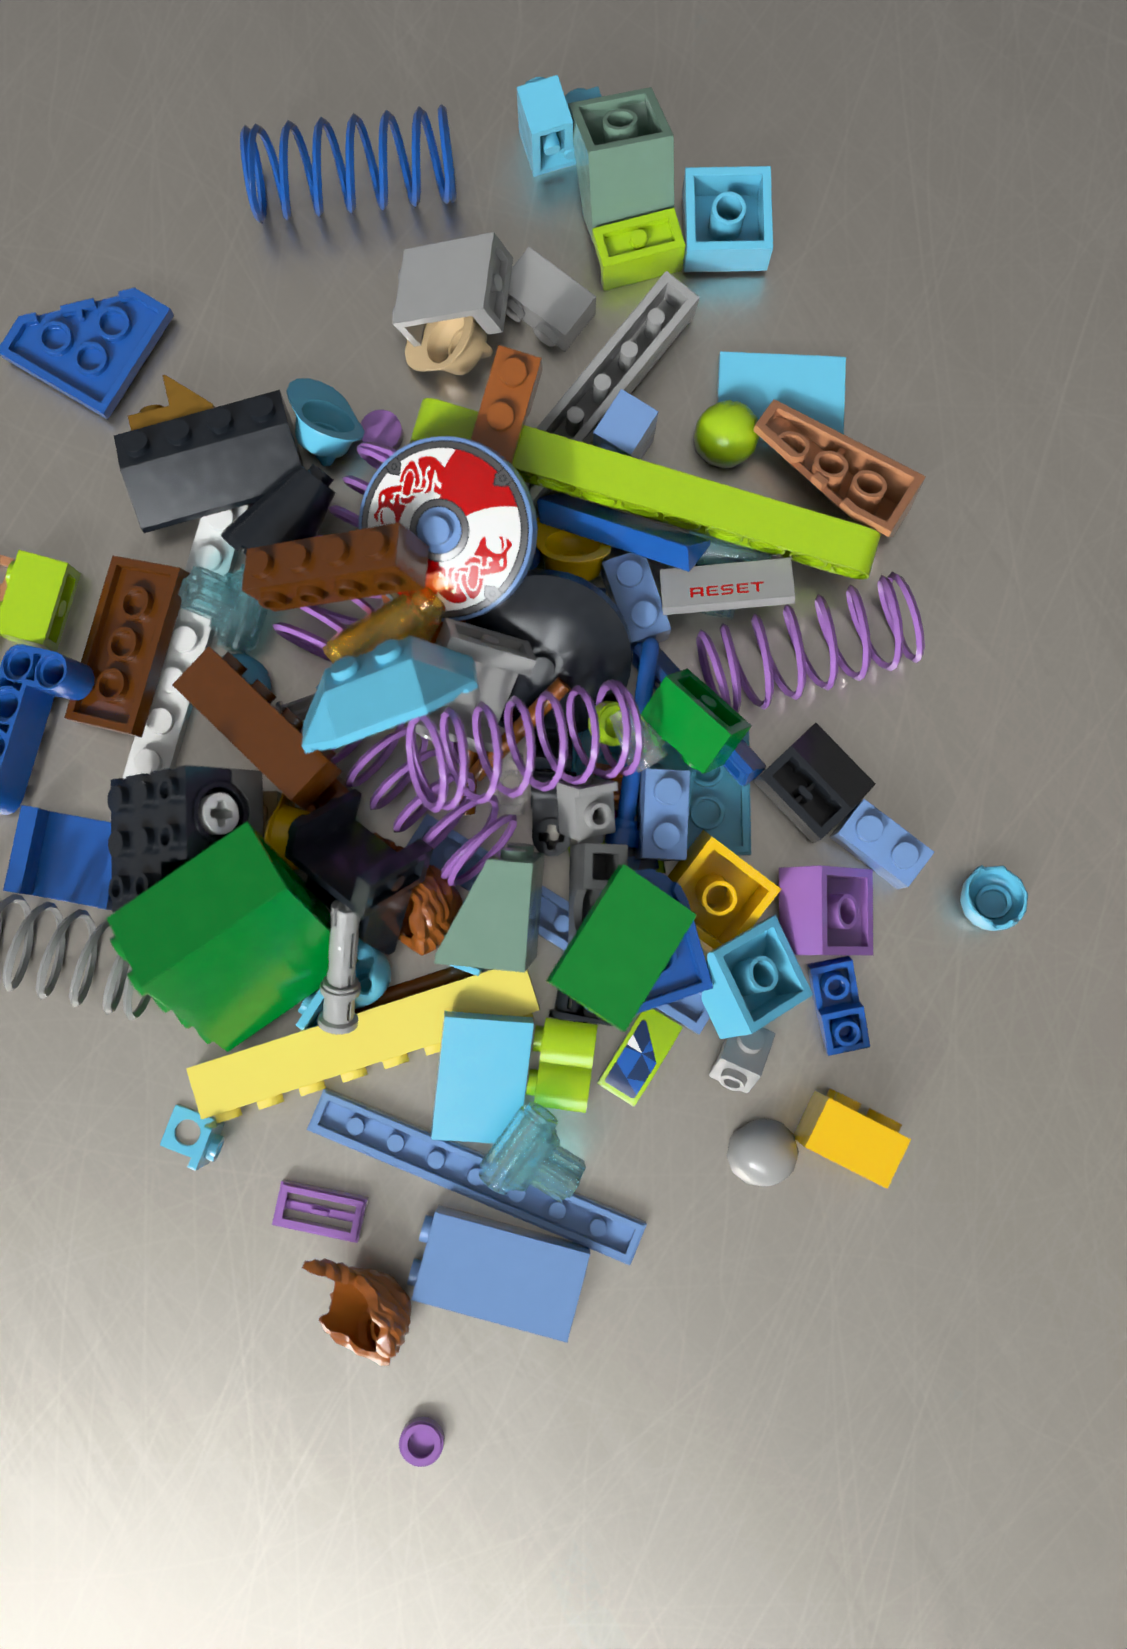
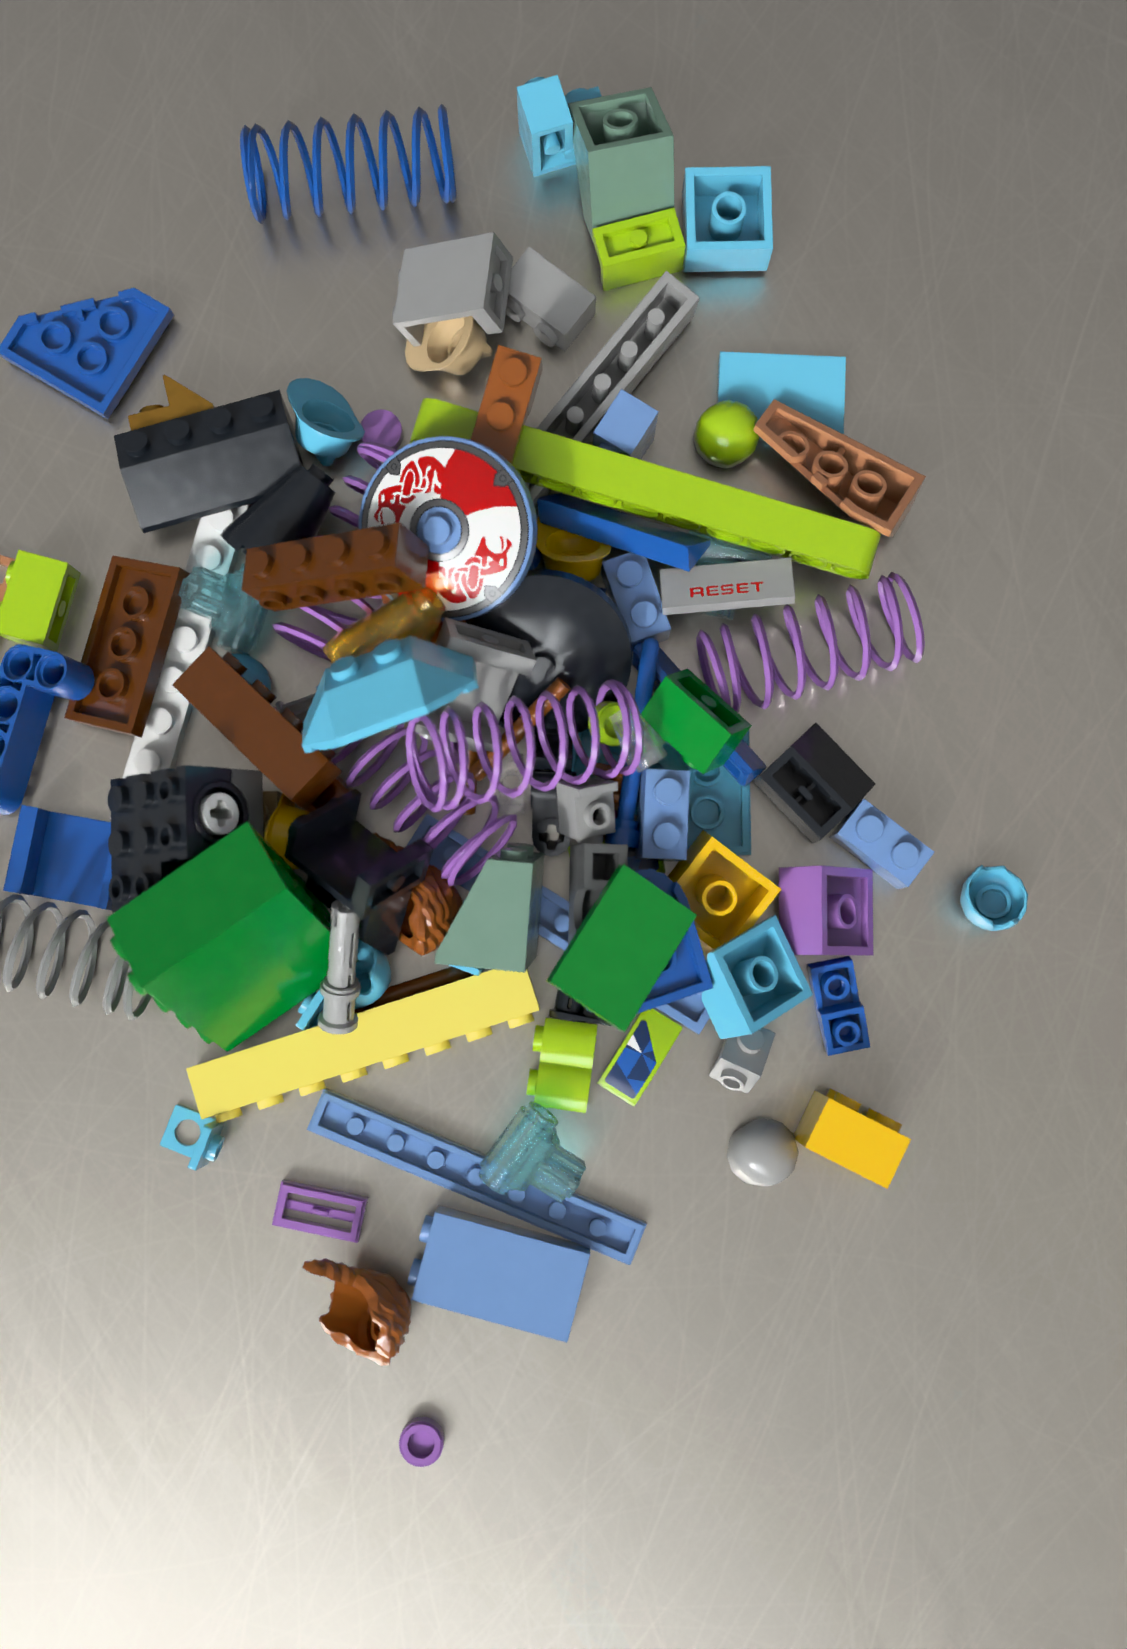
medium azure tile [431,1011,534,1145] -> none

